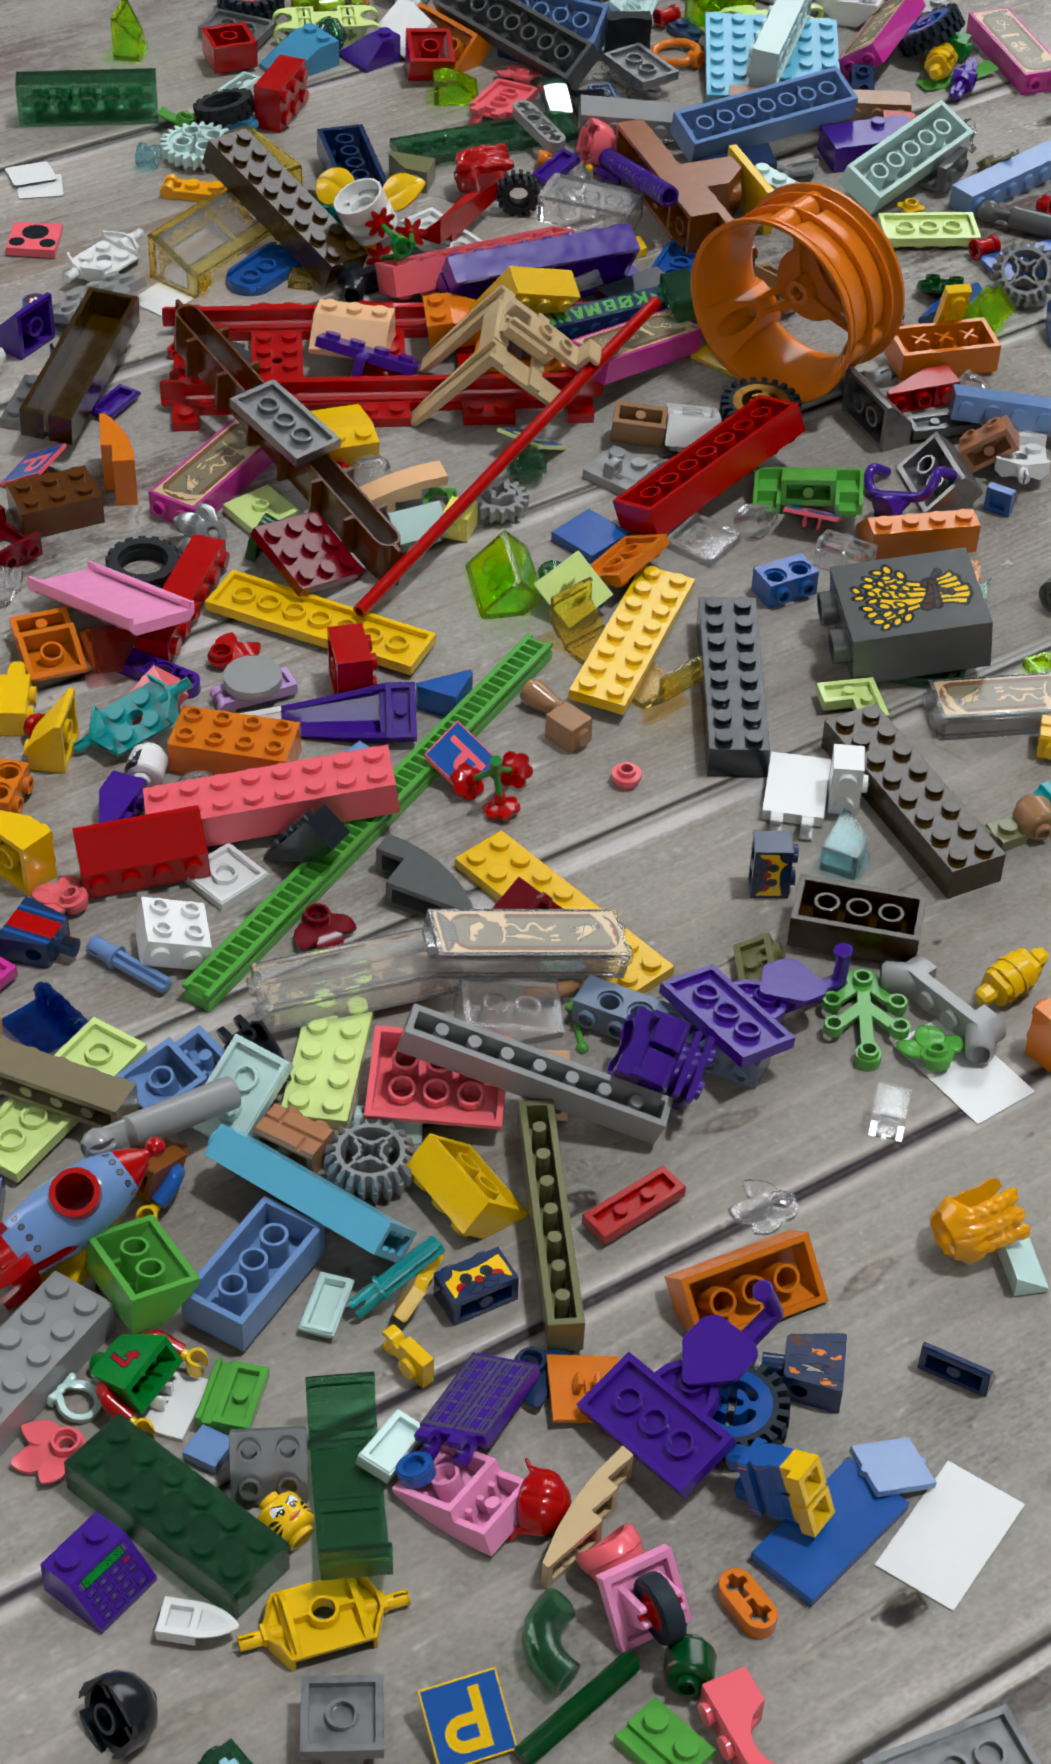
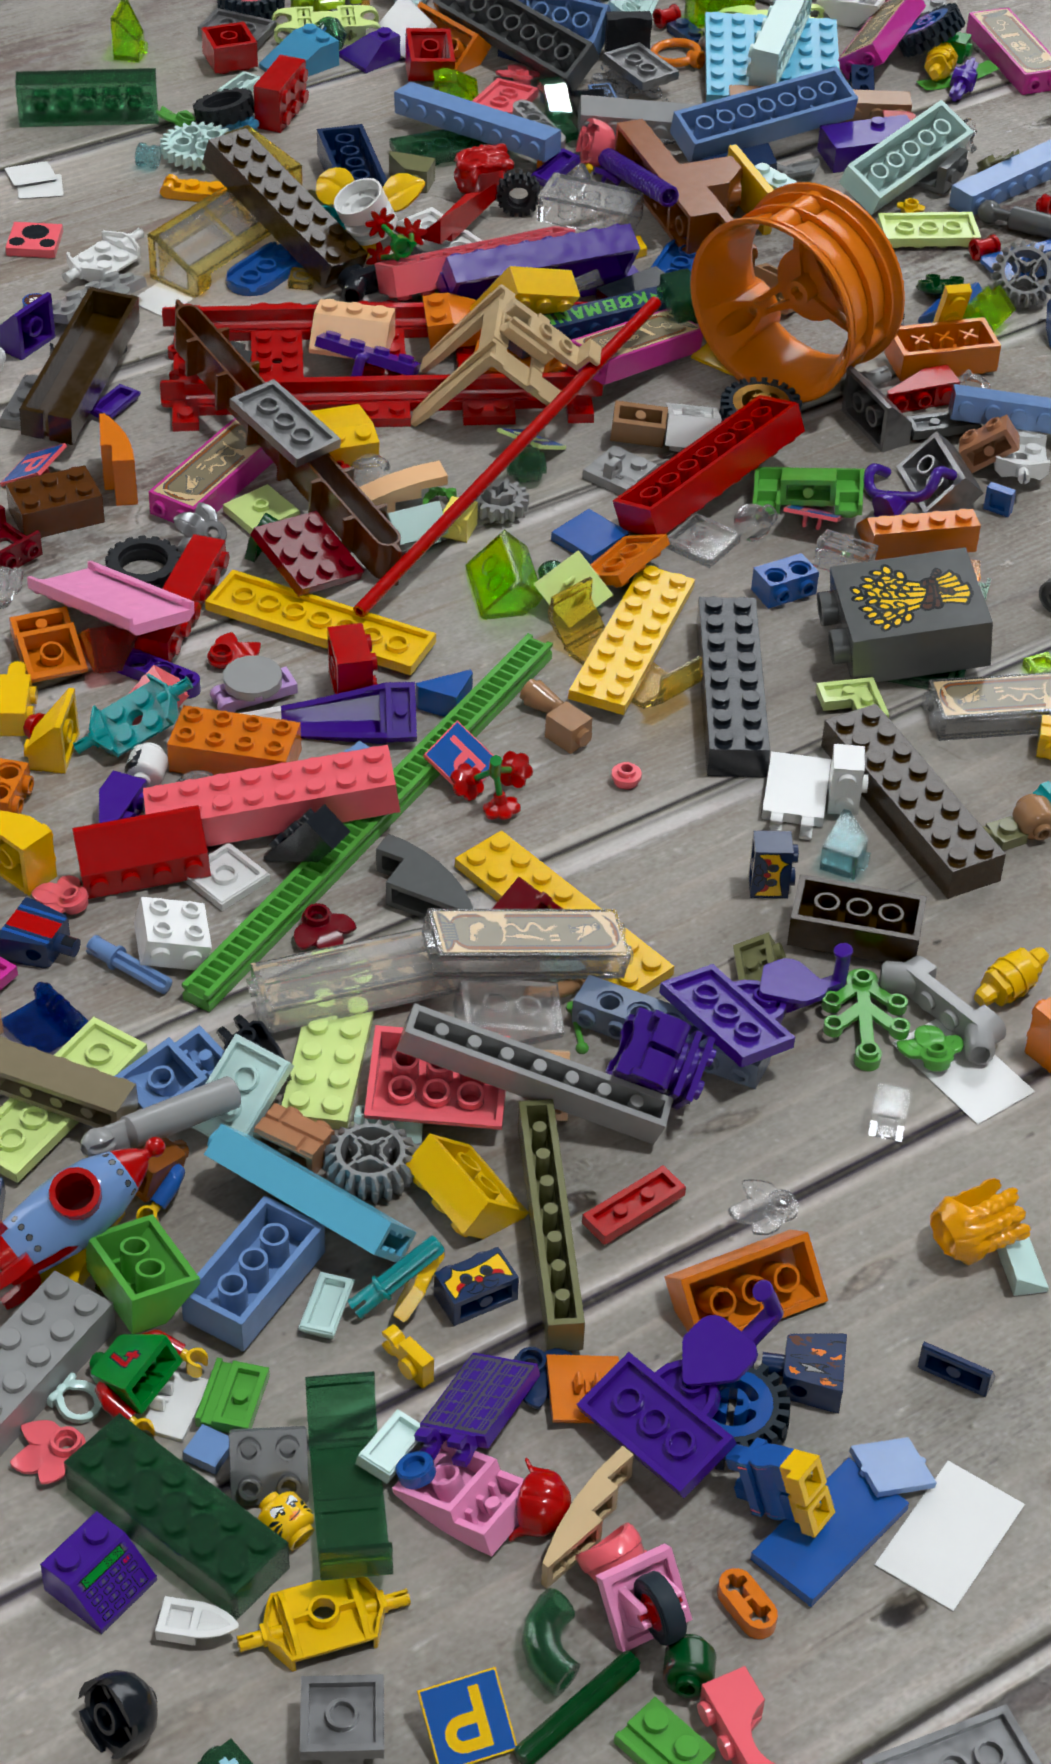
none -> medium blue brick [394,82,561,162]

